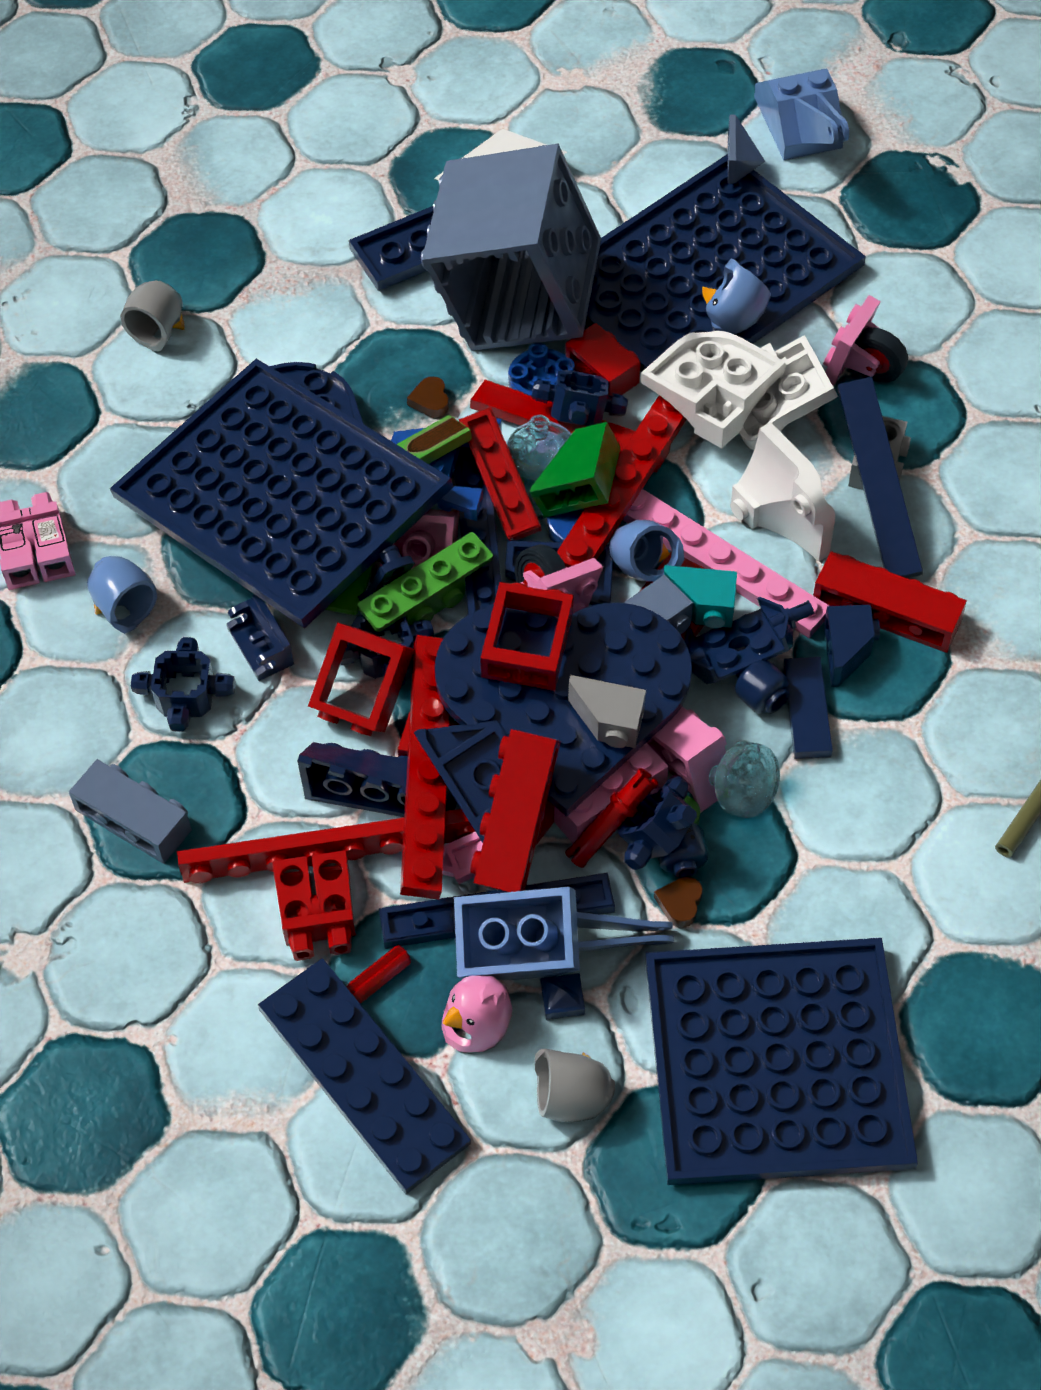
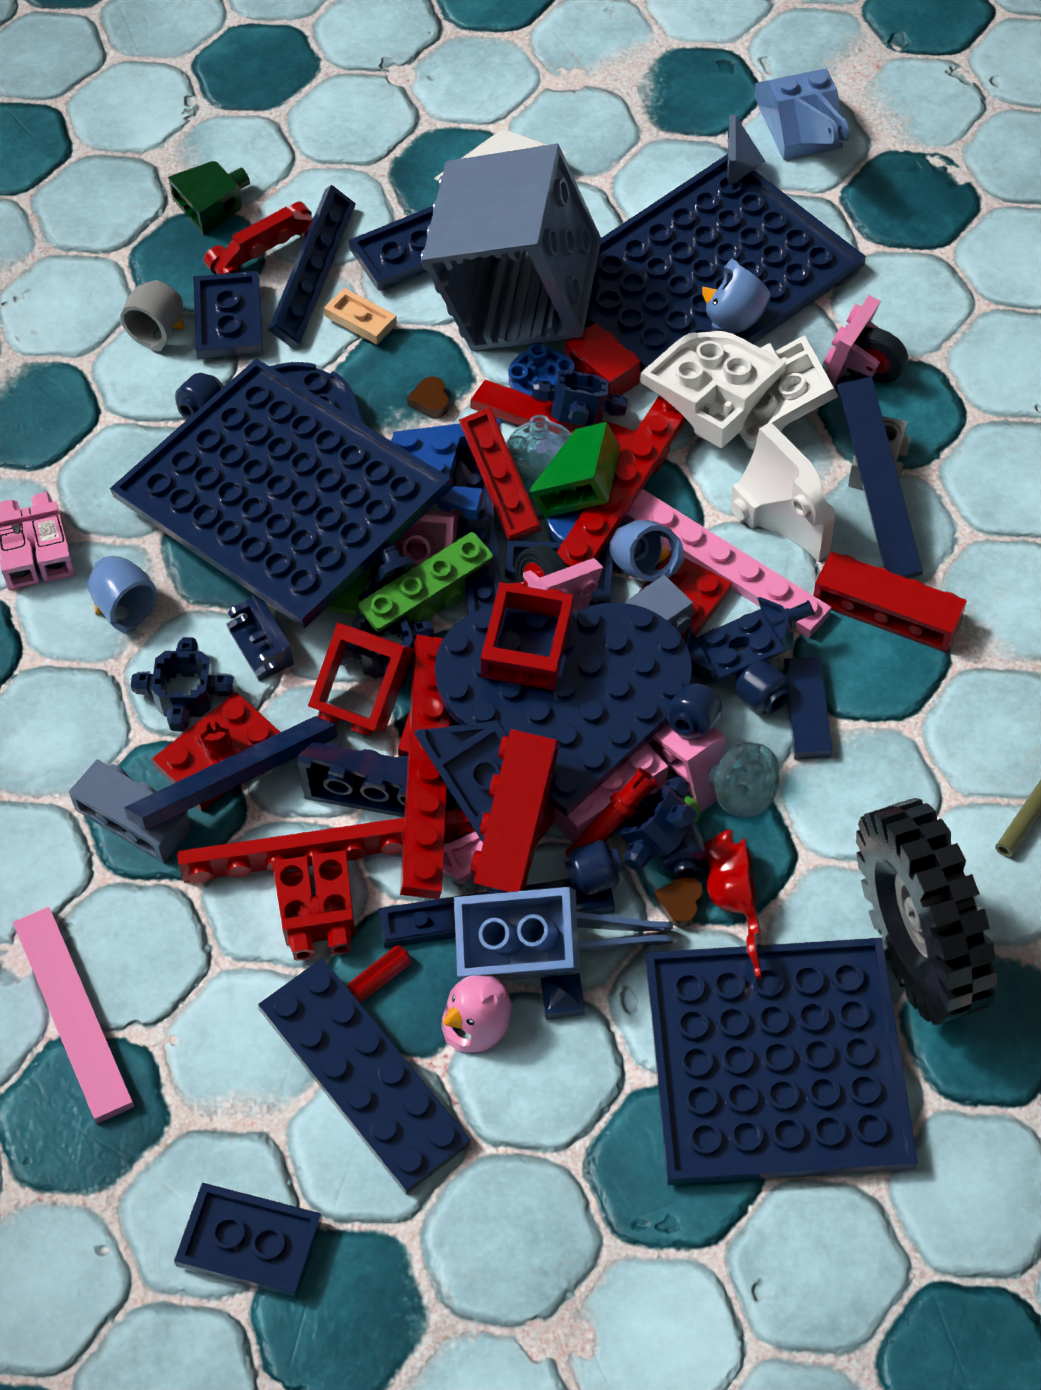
tile [397,415,472,464] -> none
light grey piece [535,1049,615,1122] -> none
light grey slope [568,675,646,748] -> none
teal slope [664,565,737,628] -> none
dark blue slope [824,605,880,687] -> none
none -> bright pink tile [13,907,134,1124]
none -> dark blue tile [124,716,338,830]
none -> red plate [152,692,280,811]
none -> dark green torso [168,161,250,235]
none -> dark blue plate [174,1182,323,1299]
none -> dark blue head [175,372,223,419]
none -> dark blue plate [193,271,264,359]
none -> red plate [203,201,313,274]
none -> dark blue tile [268,184,356,349]
none -> light nougat plate [324,288,397,345]
none -> dark blue head [564,839,625,896]
none -> dark blue head [666,683,722,740]
none -> red animal [706,829,762,980]
none -> black wheel [856,798,997,1025]

